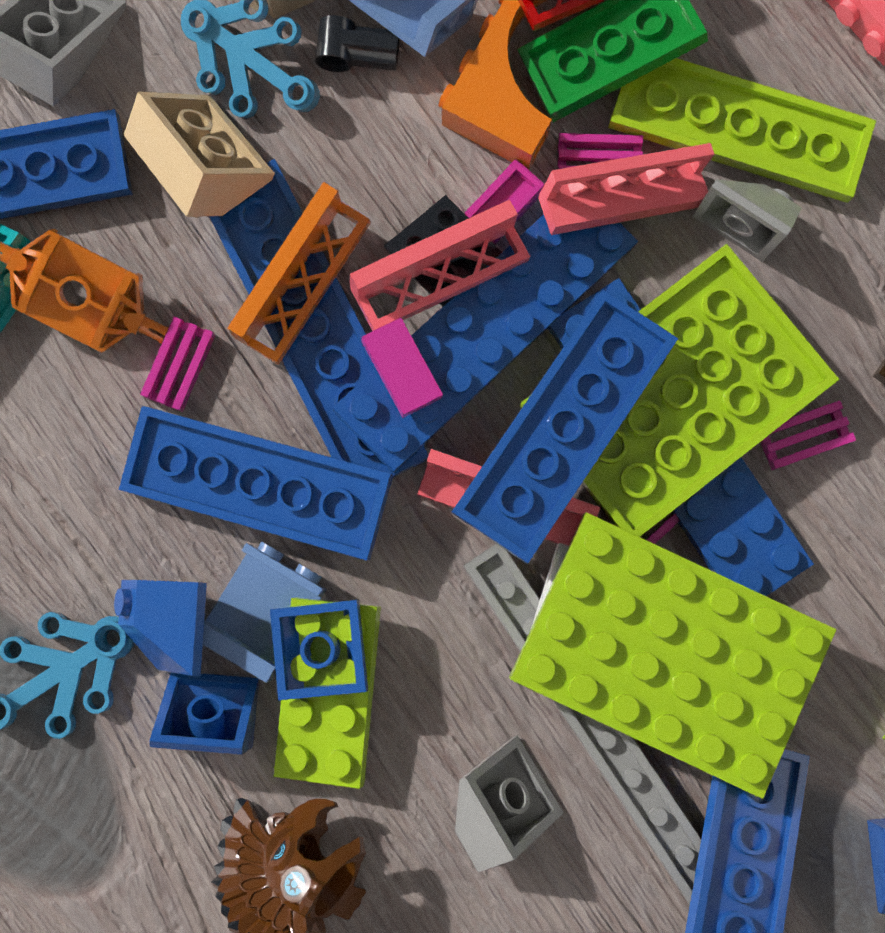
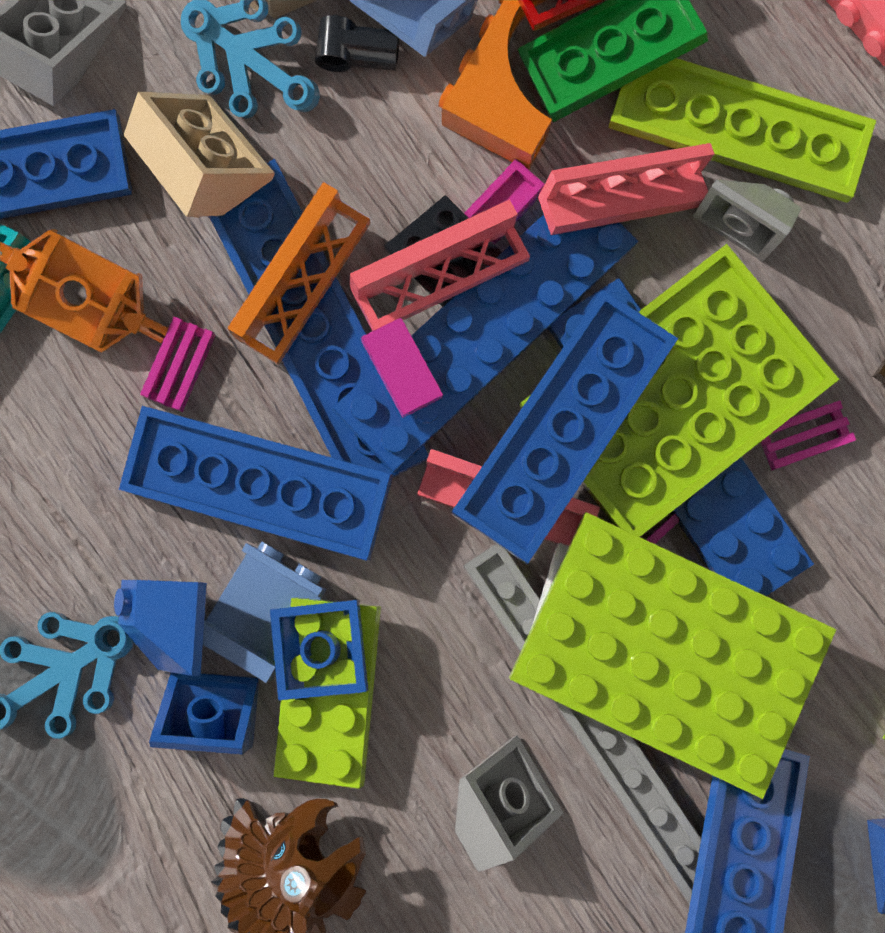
dark pink tile [557,133,643,169] -> none

